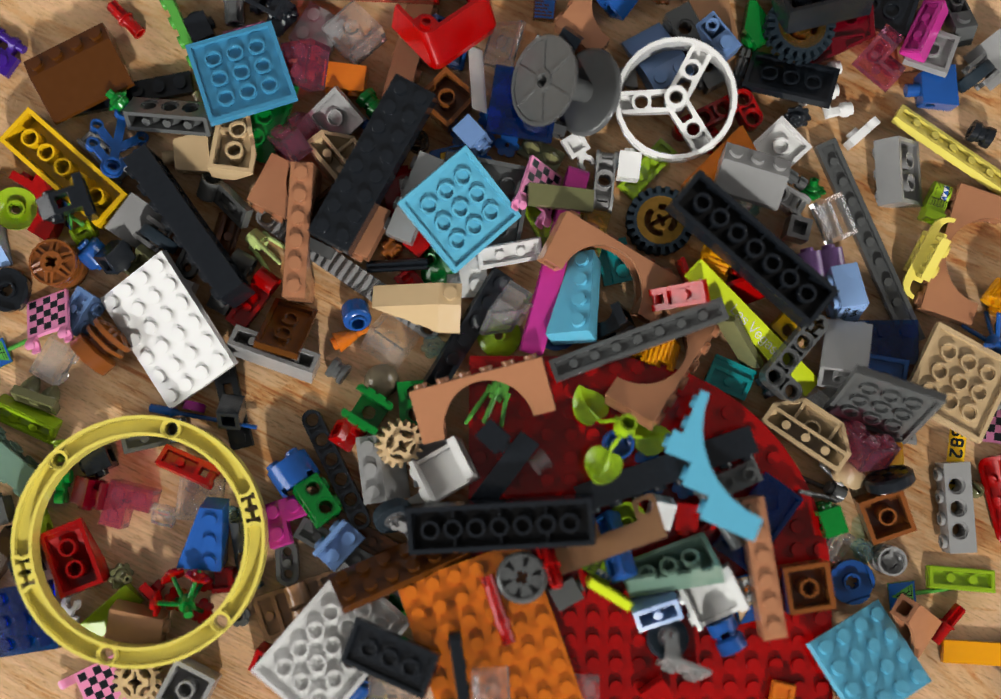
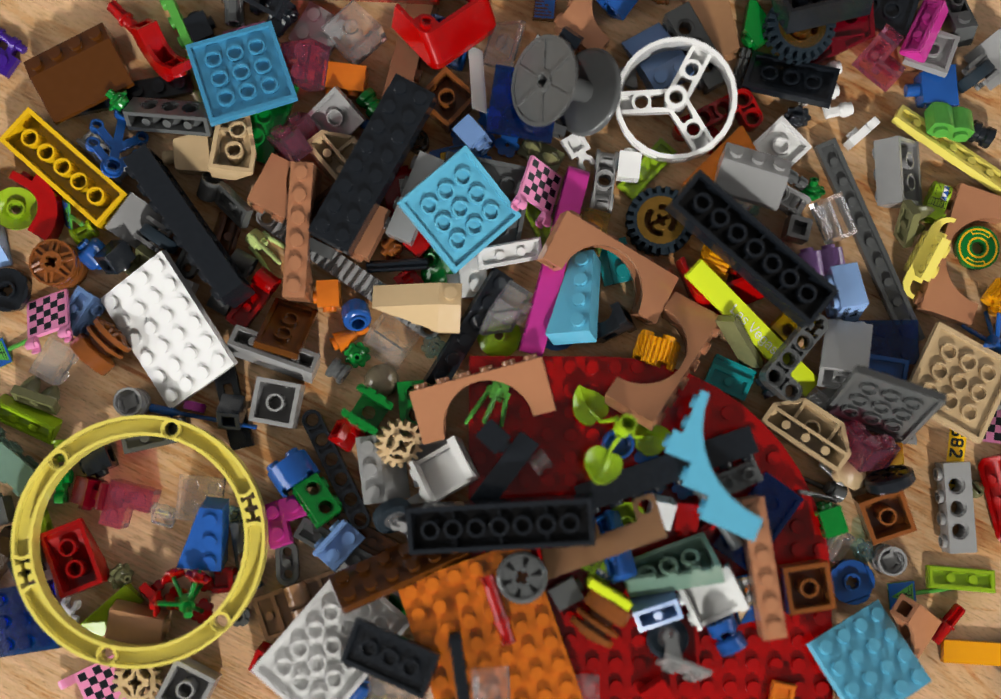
black tile [36,172,99,224] -> none
red plate [155,444,221,490] -> none
olive tile [527,182,594,213] -> none
red axle [539,547,564,590] -> none
dark grey plate [548,297,729,383] -> none
plate [648,279,711,312] -> none
medium blue slope [695,11,742,61] -> none
none -> light grey wheel [113,387,151,416]
none -> red arch [129,18,192,82]
none -> light grey brick [248,376,306,429]
none -> orange brick [313,279,342,313]
none -> green plant [344,342,371,368]
none -> dark orange wheel [570,589,633,648]
none -> olive tile [893,199,935,248]
none -> bright green brick [924,102,975,142]
none -> green tile [954,226,1000,270]

